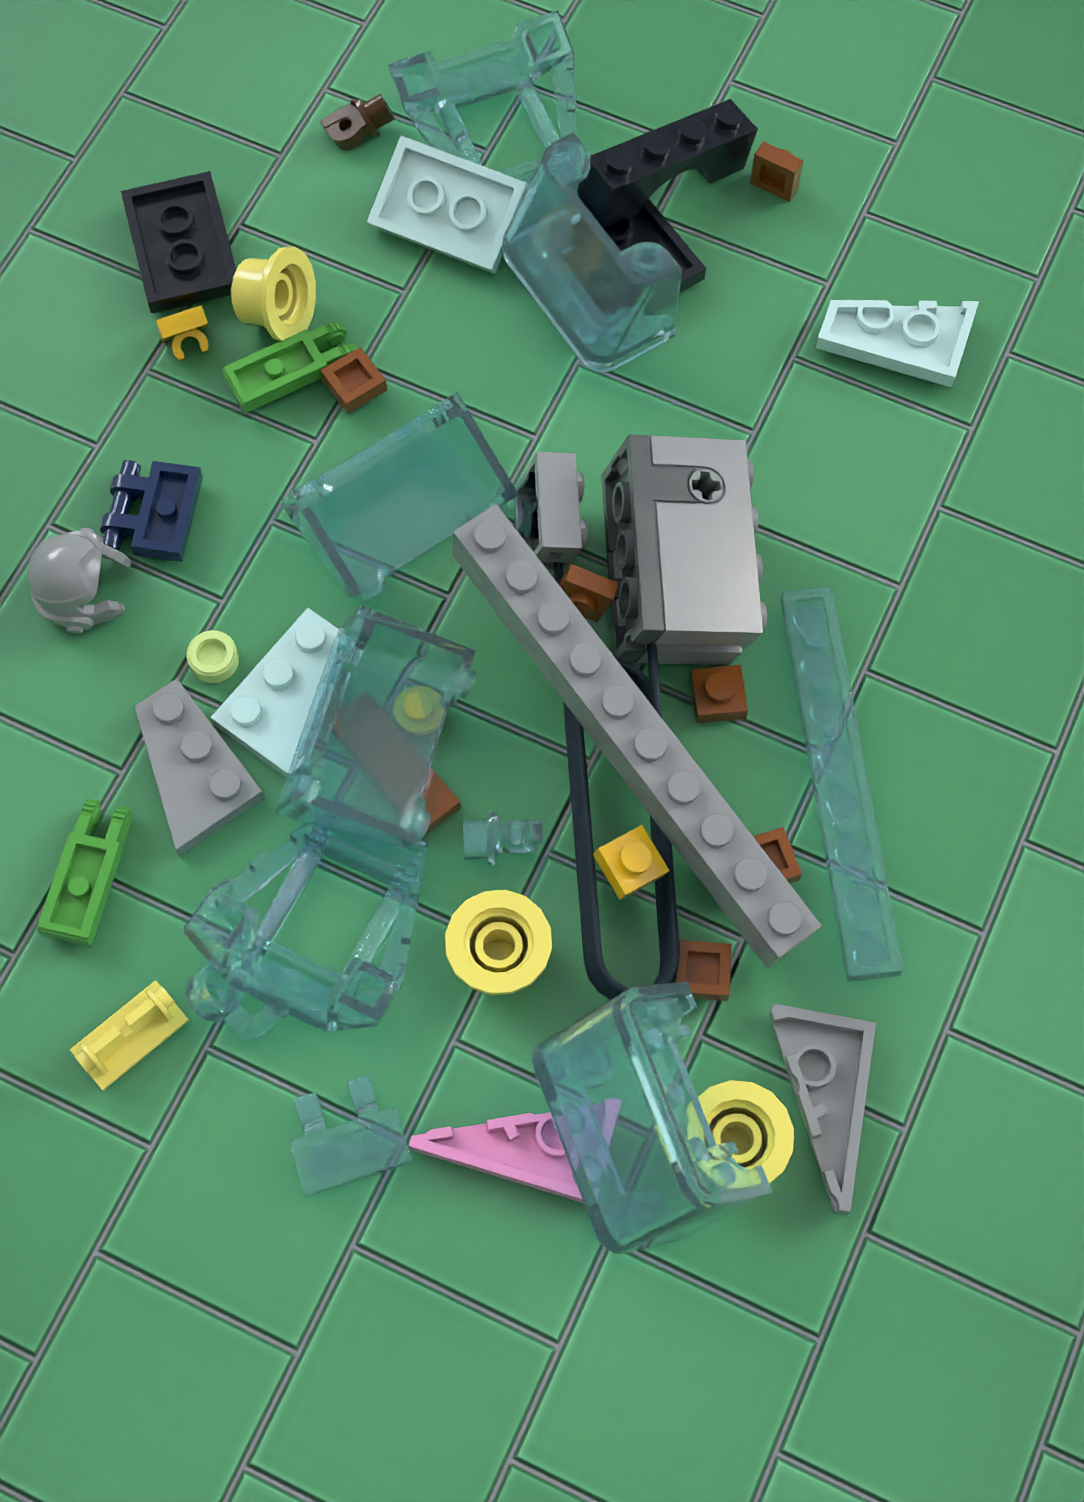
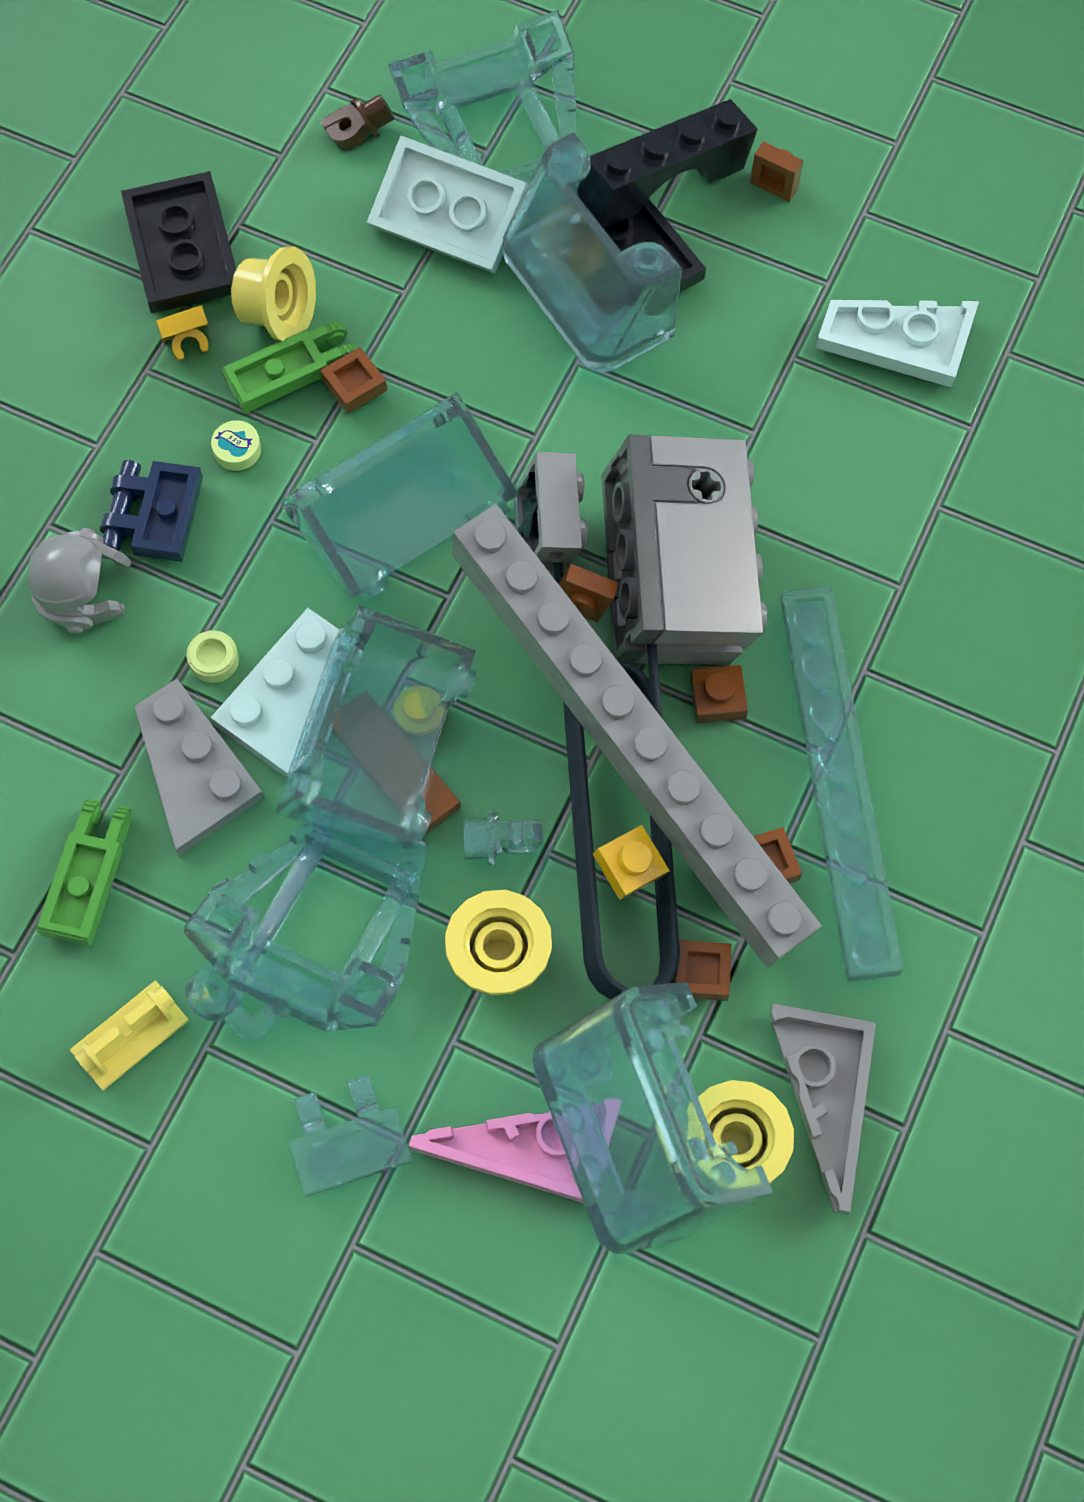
none -> yellowish green tile [211,420,261,471]

